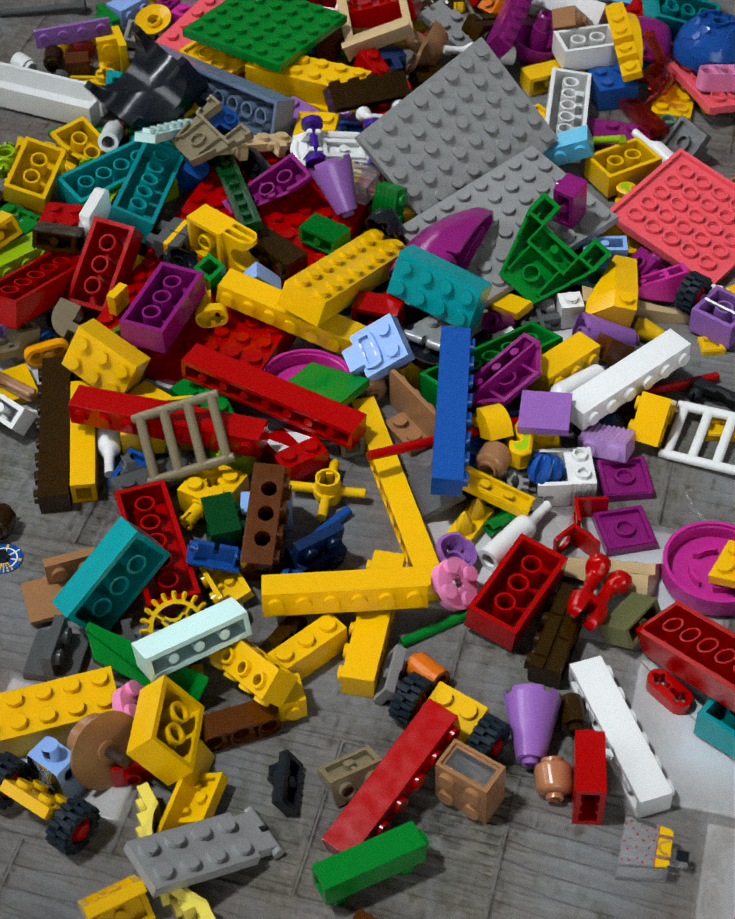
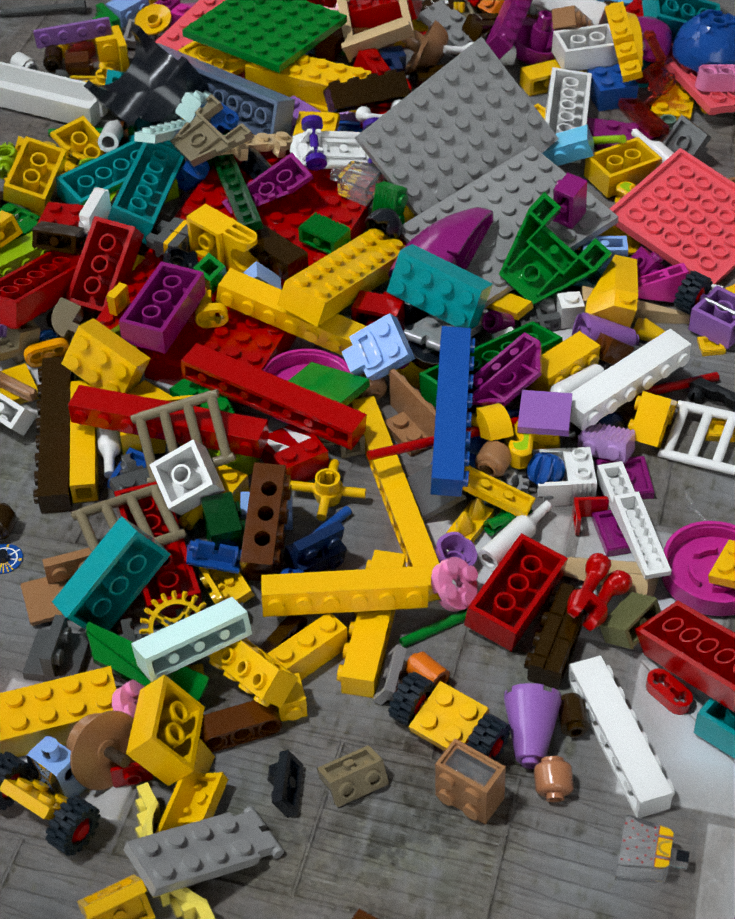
medium lavender cone [309,154,357,218] -> none
green brick [312,820,429,907] -> none
red brick [322,698,461,855] -> none
red bracket [553,522,601,556] -> none
red brick [571,729,607,825] -> none
none -> dark tan bar [71,484,187,553]
none -> white brick [149,439,225,515]
none -> light aqua brick [175,90,215,123]
none -> white slope [596,461,671,579]

